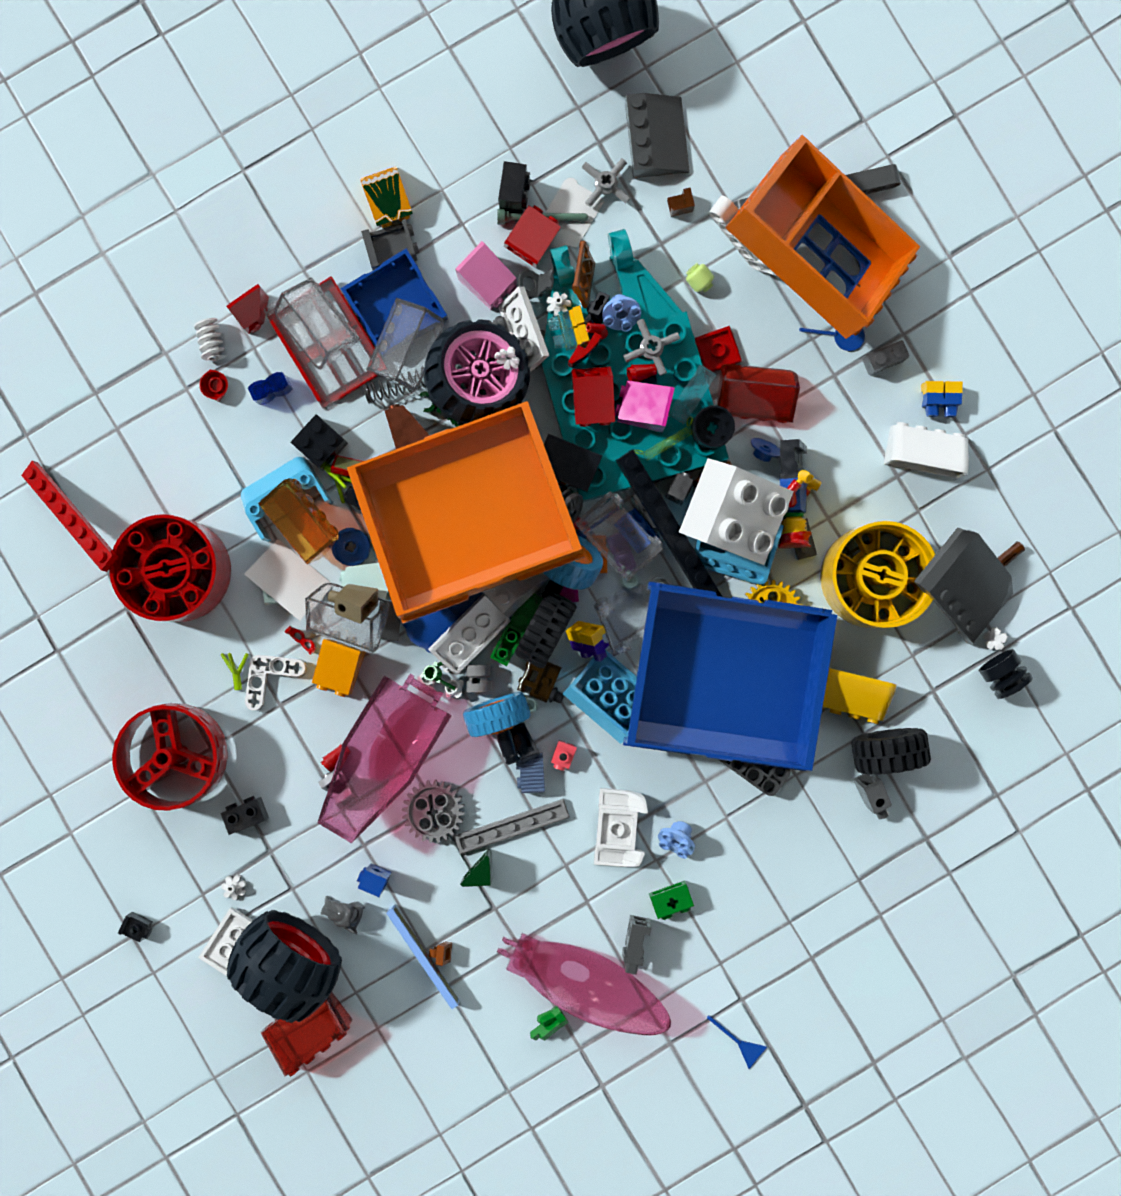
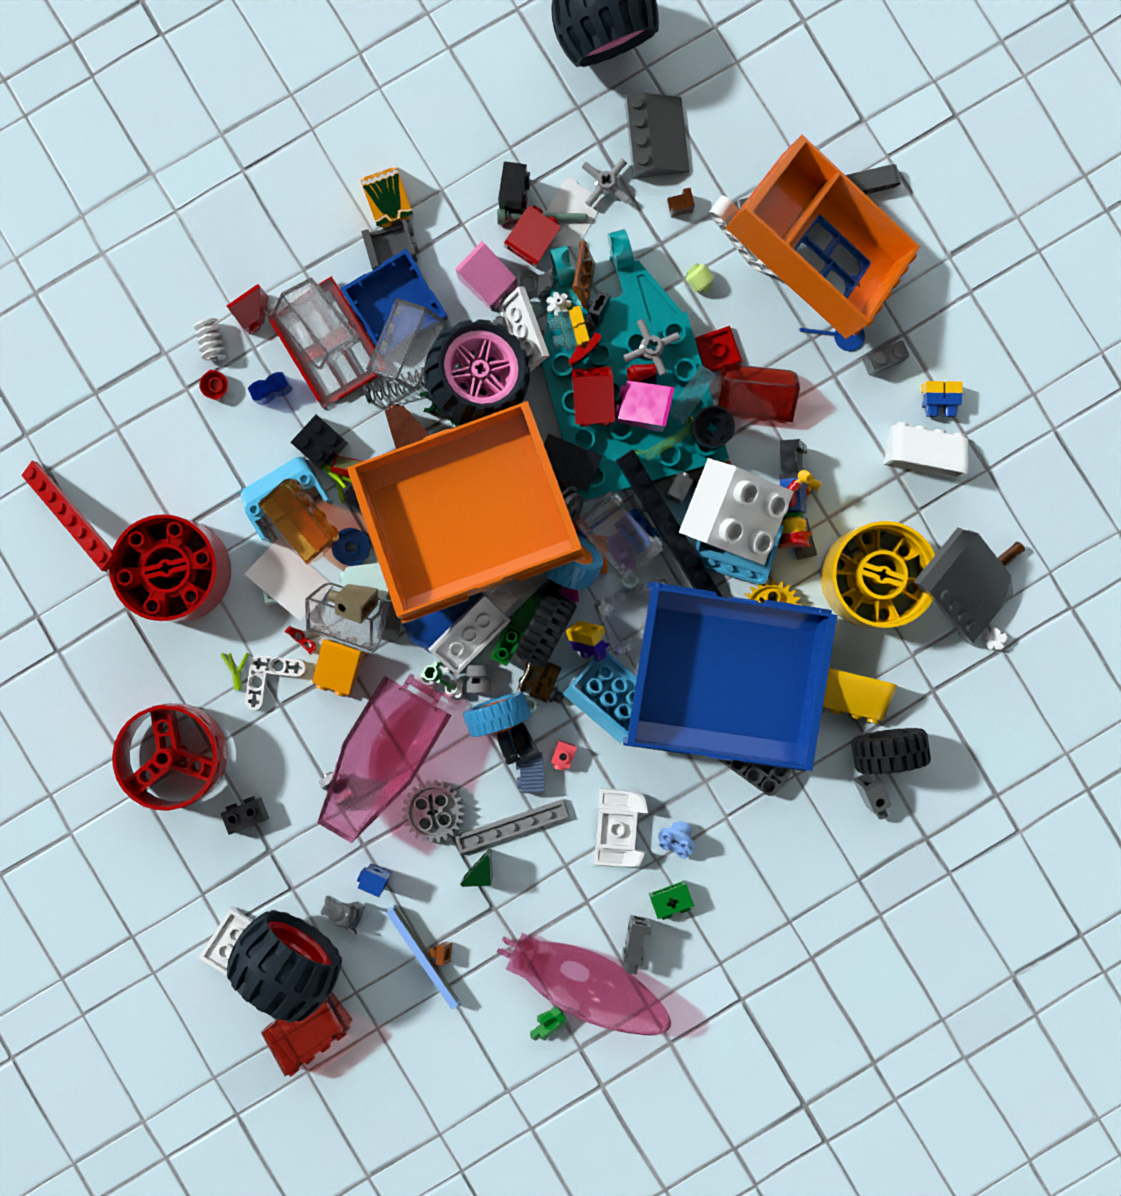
black brick [118,912,153,942] -> none
white plant [221,874,247,900] -> none
red cone [320,744,349,772] -> none
white plant [494,347,520,370] -> none
red arm [586,323,608,340] -> none
light blue plate [602,294,641,332] -> none
blue piece [707,1015,767,1069] -> none
blue piece [751,438,780,462] -> none
black wheel [978,649,1033,699] -> none

